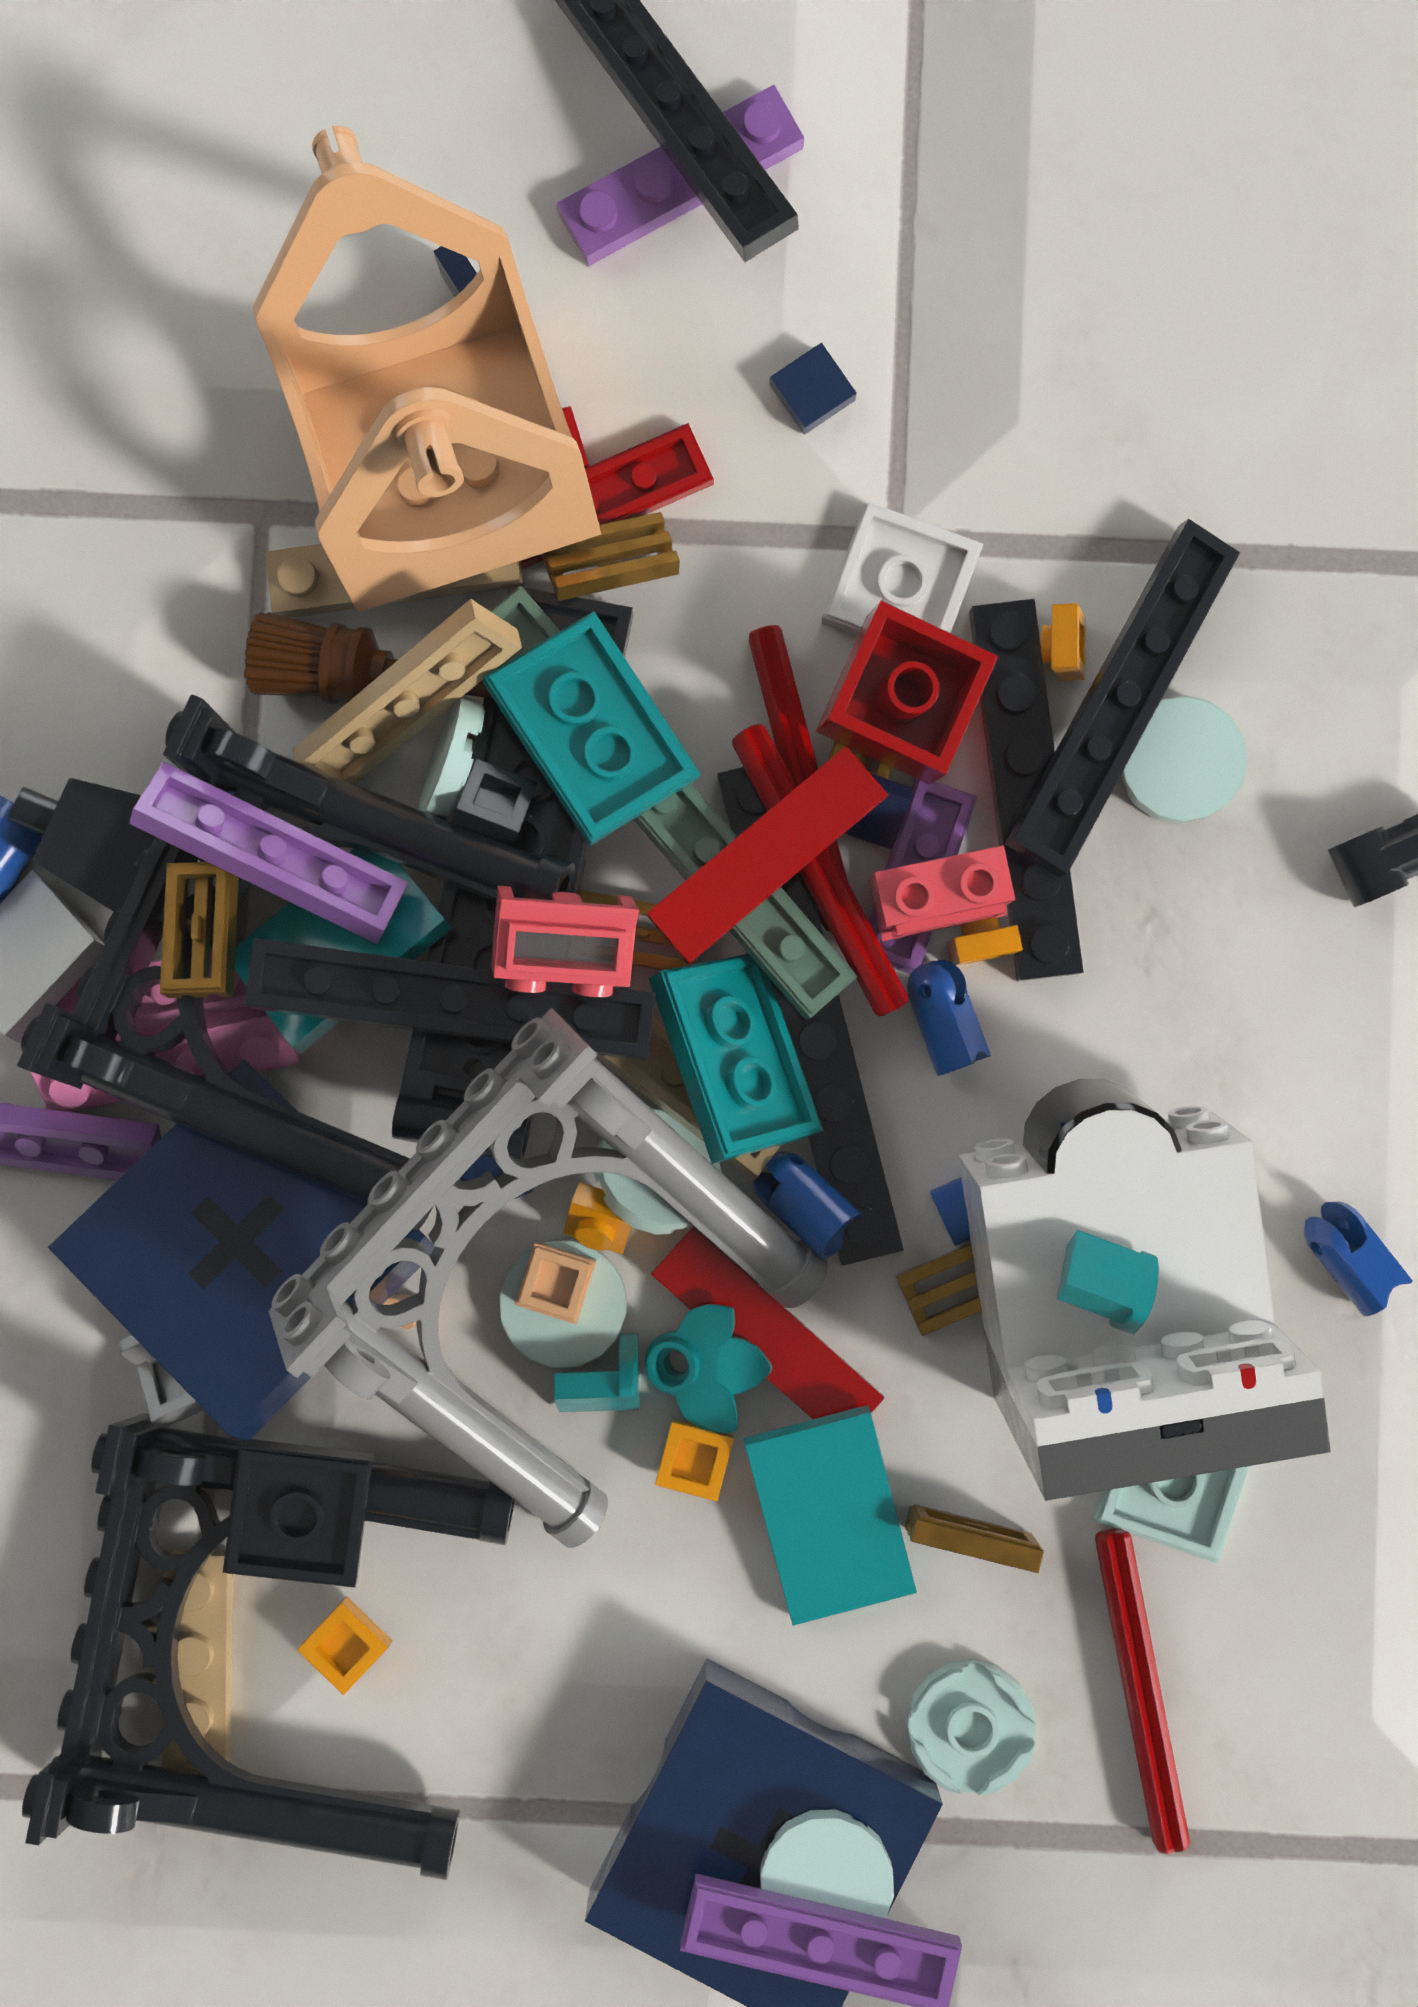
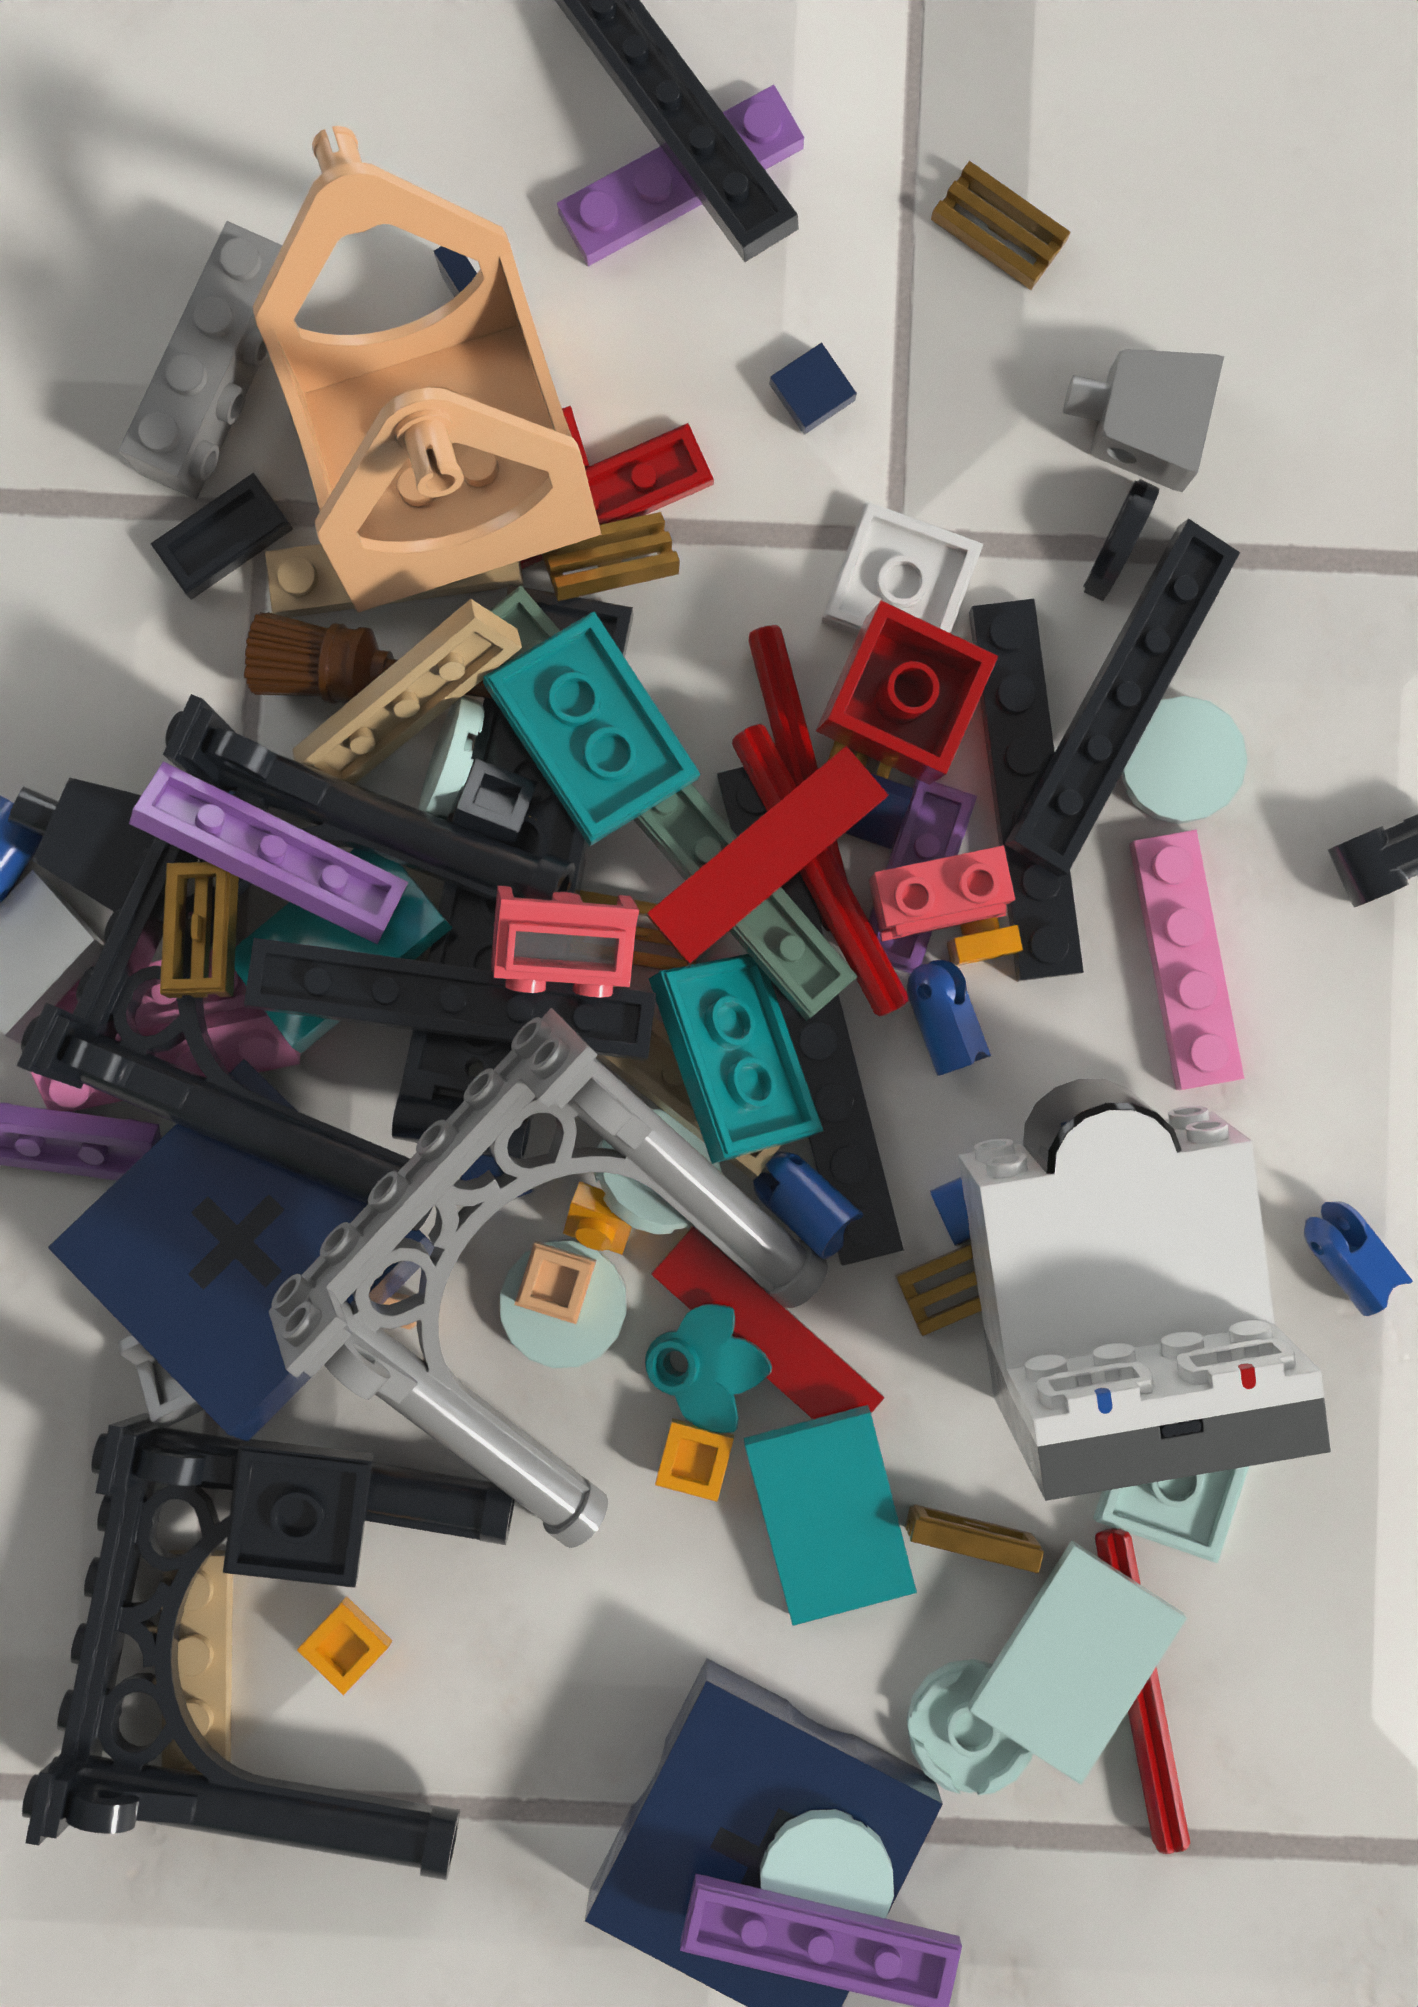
teal tile [554,1333,640,1412] -> none
light orange plate [1041,603,1086,681] -> none
teal tile [1056,1230,1159,1335] -> none
none -> light grey brick [118,221,282,500]
none -> black tile [150,472,293,600]
none -> pearl gold tile [931,160,1071,290]
none -> light aqua tile [968,1540,1187,1785]
none -> light grey torso [1063,349,1224,492]
none -> black tile [1083,479,1160,601]
none -> bright pink plate [1129,829,1244,1090]

